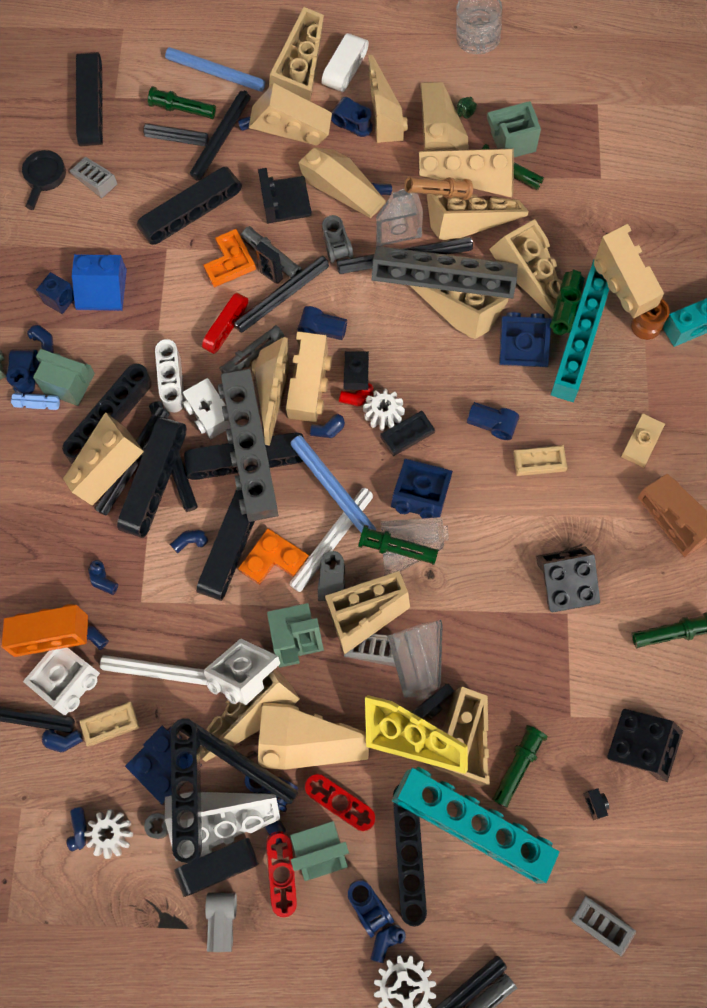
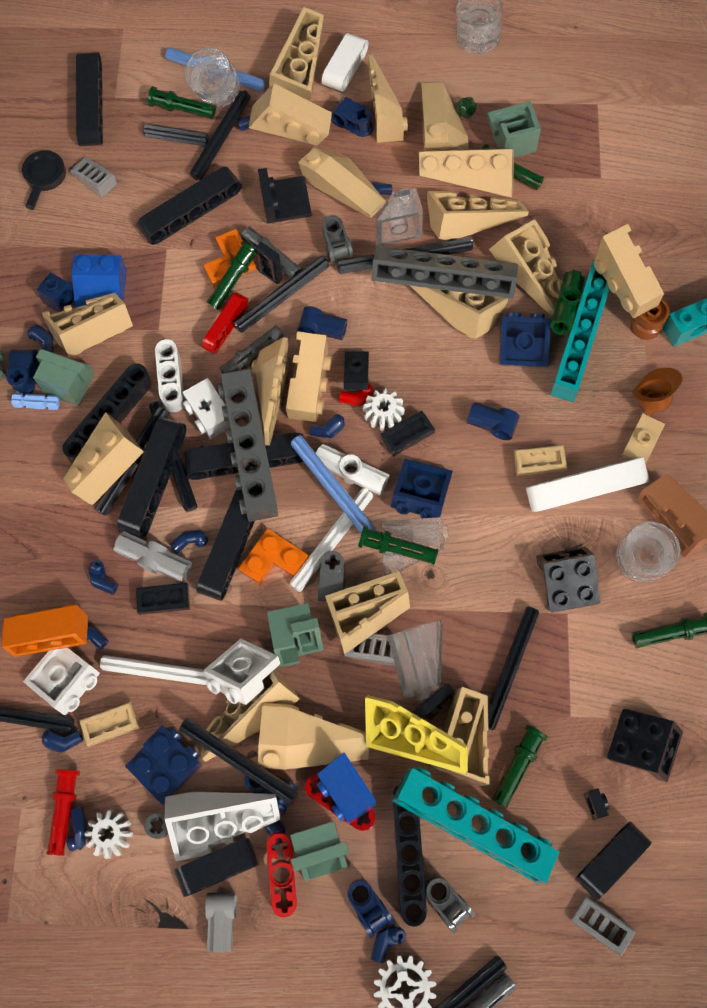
black beam [171,718,202,863] -> none
medium nougat pin [404,177,473,200] -> none
none -> tan wedge [42,293,133,357]
none -> red pin [46,769,80,856]
none -> light grey piece [113,531,192,583]
none -> black plate [136,583,190,615]
none -> clear wheel [185,48,240,108]
none -> dark green pin [207,240,257,310]
none -> white piece [316,444,389,495]
none -> blue slope [317,752,376,824]
none -> dark grey piece [425,877,475,934]
none -> black axle [488,606,539,730]
none -> white beam [525,457,650,512]
none -> black beam [575,821,652,901]
none -> clear wheel [615,522,681,584]
none -> dark orange piece [632,367,683,417]

